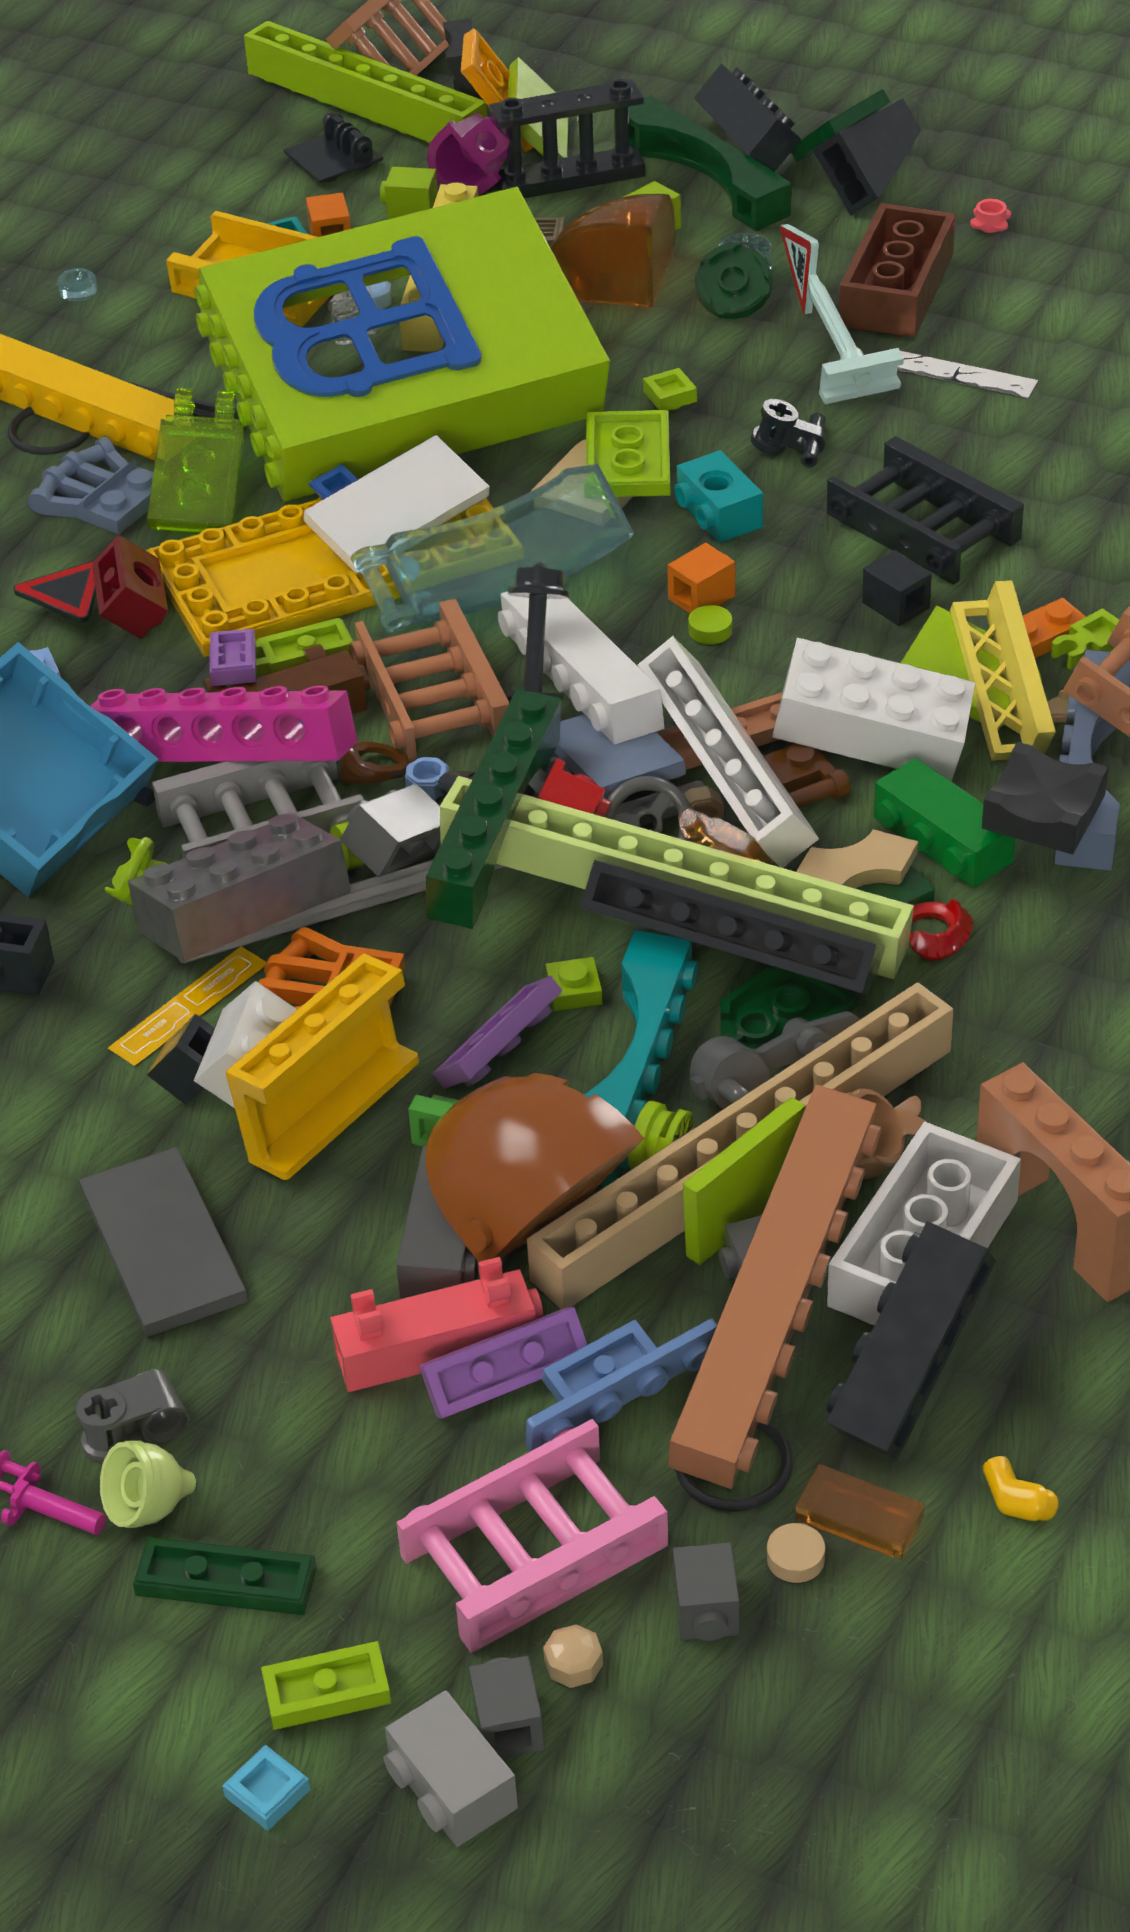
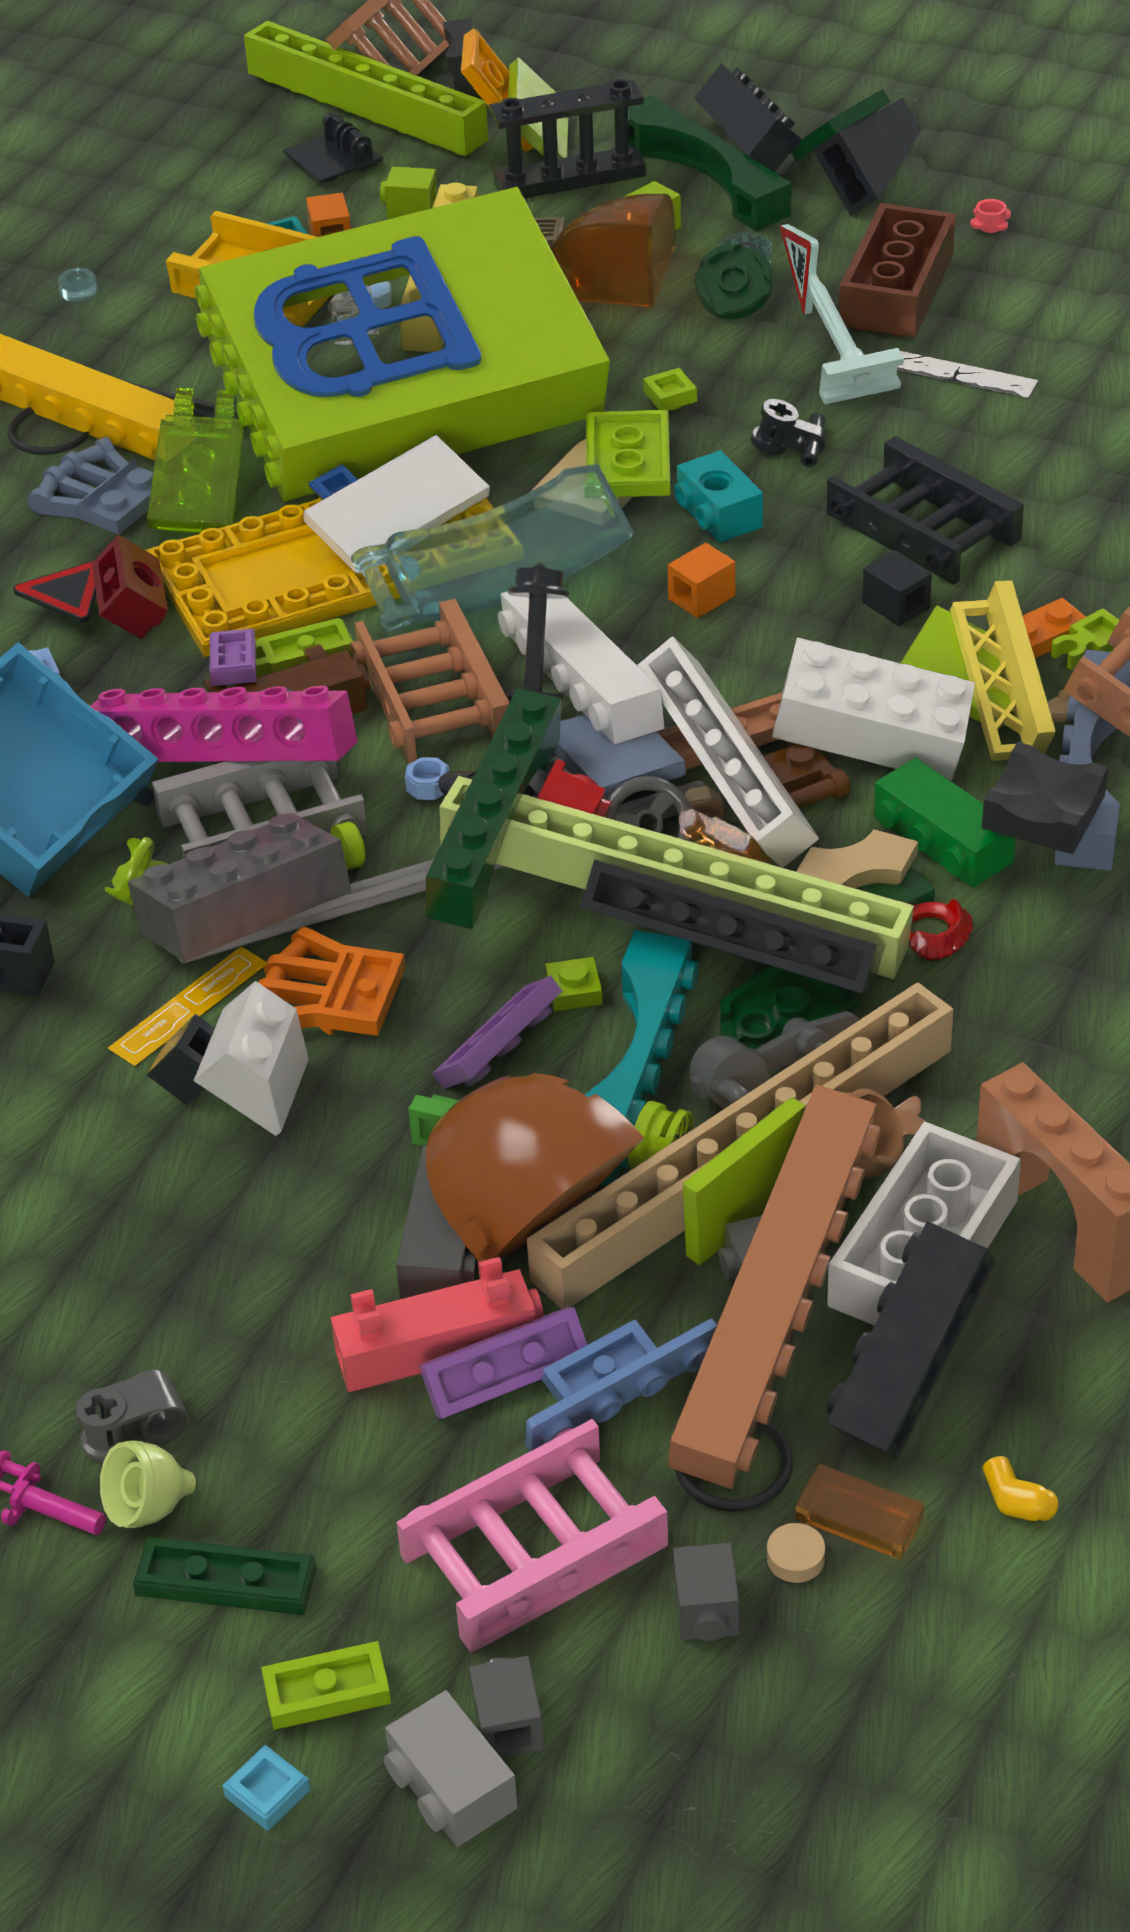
dark grey tile [79,1147,248,1338] -> none
yellow panel [225,953,419,1180] -> none
reddish brown piece [340,741,407,784] -> none
dark grey brick [340,784,441,877] -> none
magenta container [427,112,510,195] -> none
tan tile [543,1624,603,1688] -> none
lime tile [688,605,732,645] -> none

